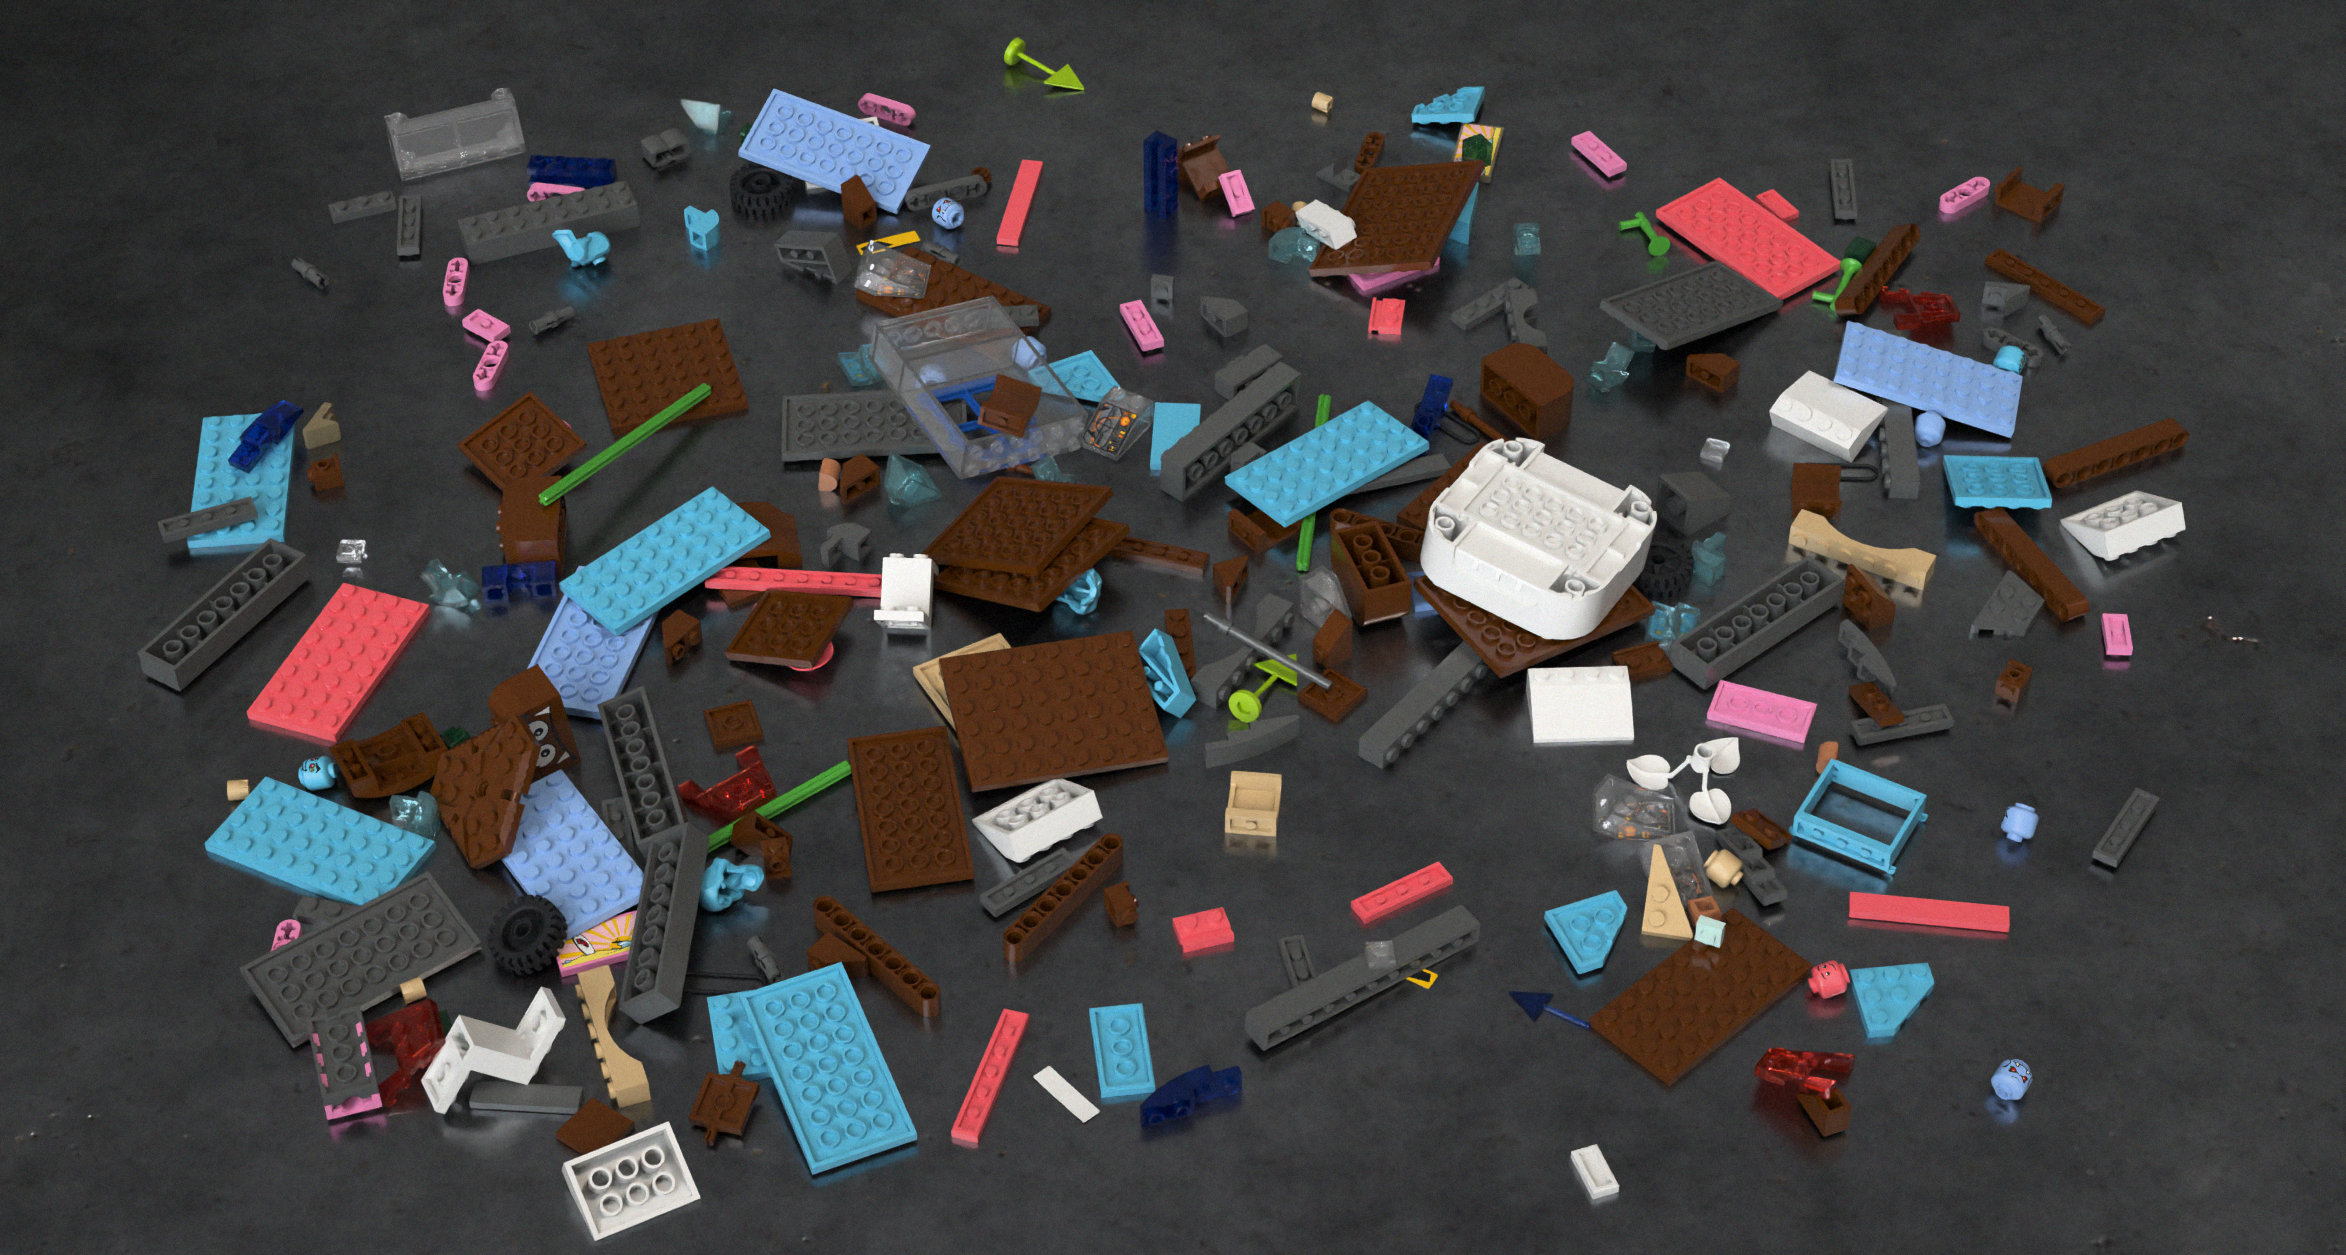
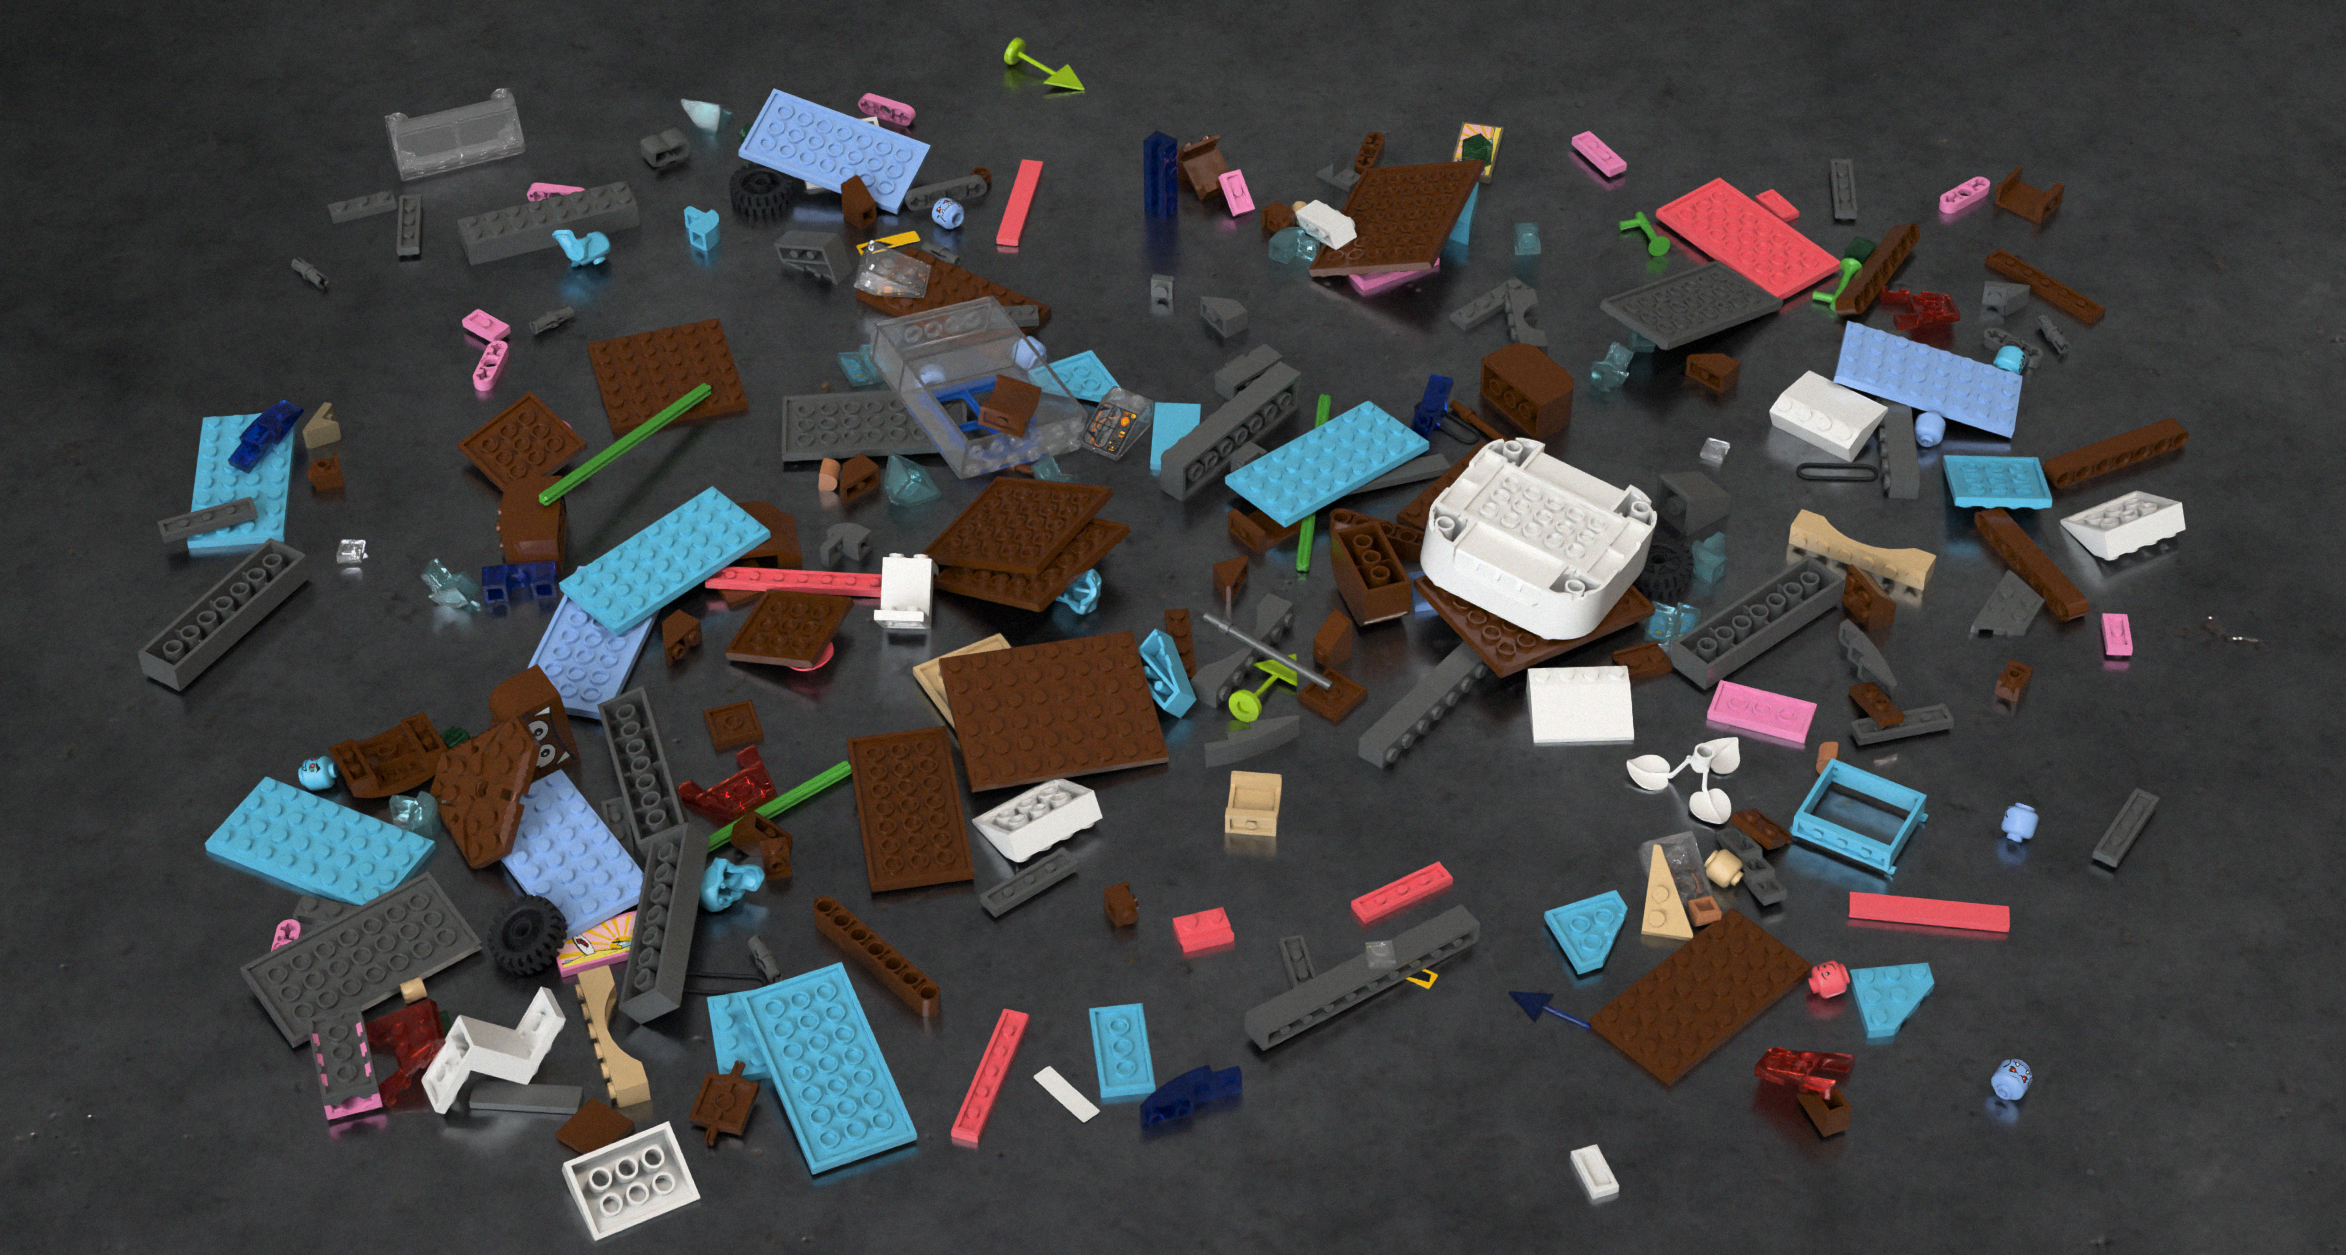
tan hose [227,779,250,801] -> none
coral plate [247,583,430,742] -> none
bright pink beam [443,258,469,306] -> none
clear blue brick [527,155,618,190] -> none
reddish brown slope [806,932,869,979] -> none
reddish brown beam [1002,833,1123,962] -> none
reddish brown tile [1107,536,1210,575] -> none
bright pink plate [1120,300,1164,351] -> none
clear slope [1299,565,1352,630] -> none
tan hose [1312,91,1334,113] -> none
coral plate [1368,297,1405,335] -> none
medium azure plate [1411,86,1485,124] -> none
clear slope [1592,774,1675,841] -> none
light aqua plate [1695,915,1726,948] -> none
reddish brown panel [1791,462,1842,521] -> none

